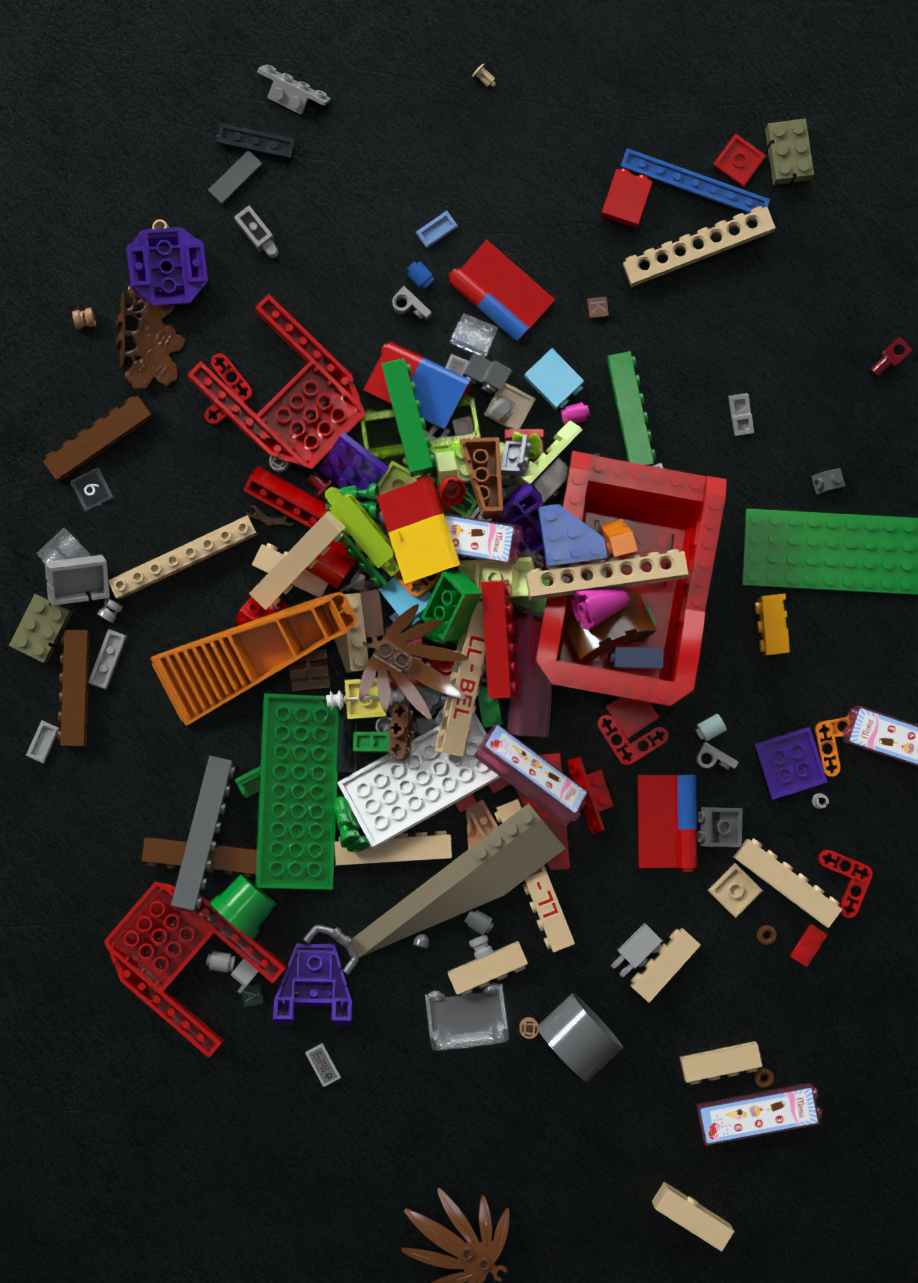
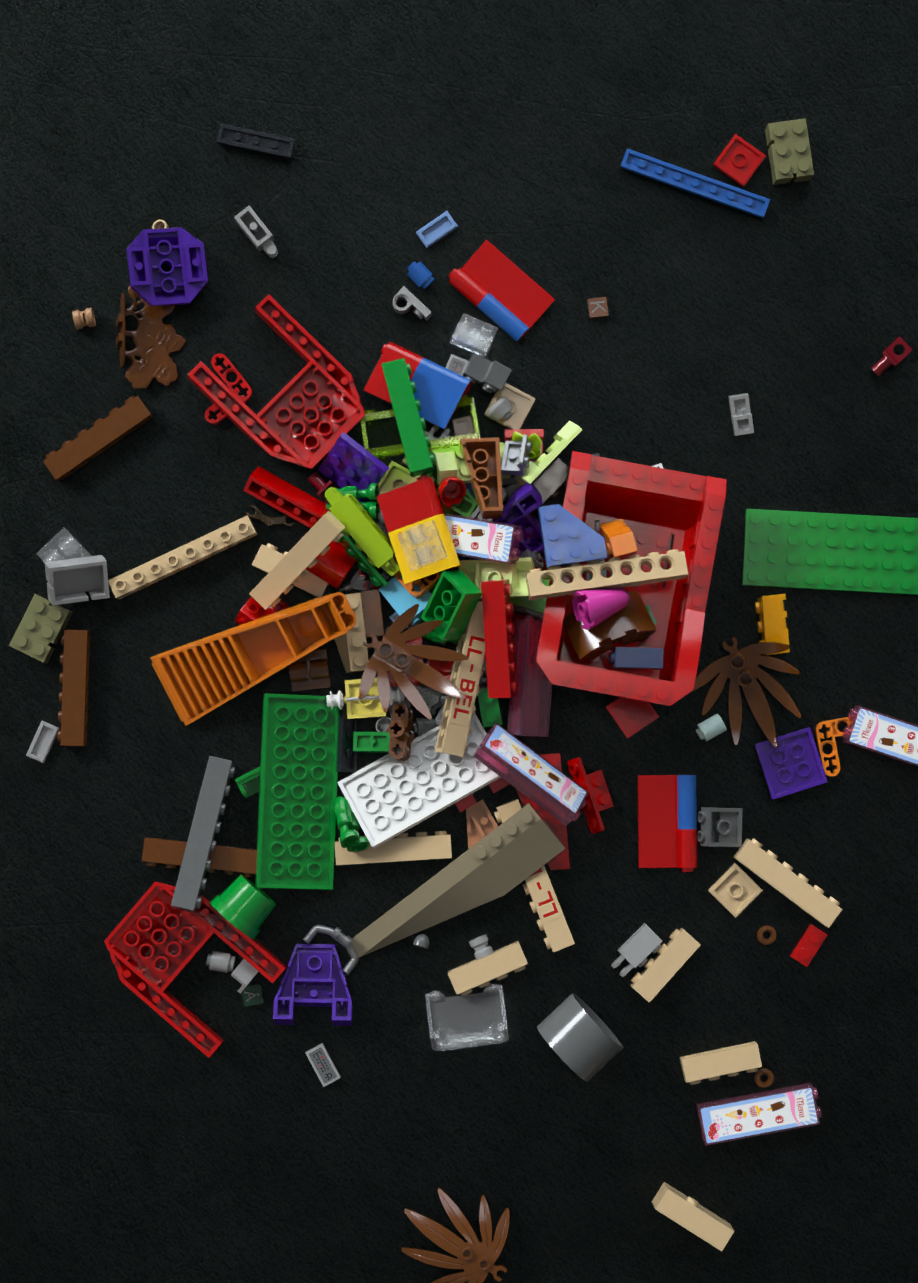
piece [70,467,113,511] -> none
light grey tile [88,629,127,690] -> none
light grey wheel [97,598,123,623] -> none
dark grey tile [208,150,262,204] -> none
light grey bracket [257,65,331,114] -> none
light grey wheel [269,456,290,473] -> none
dark grey brick [464,909,494,935] -> none
tan piece [472,64,496,87] -> none
medium nougat wheel [519,1017,539,1039] -> none
medium azure brick [524,348,584,410] -> none
dark pink brick [560,402,590,425] -> none
red beam [598,715,668,765] -> none
red brick [601,169,653,228] -> none
green brick [607,351,656,466] -> none
tan brick [623,206,775,287] -> none
light grey plate [696,742,739,770] -> none
dark grey bracket [812,468,845,494] -> none
light grey pin [812,793,829,809] -> none
red beam [818,850,873,918] -> none
none -> clear plate [397,520,448,571]
none -> reddish brown plant [693,636,801,747]

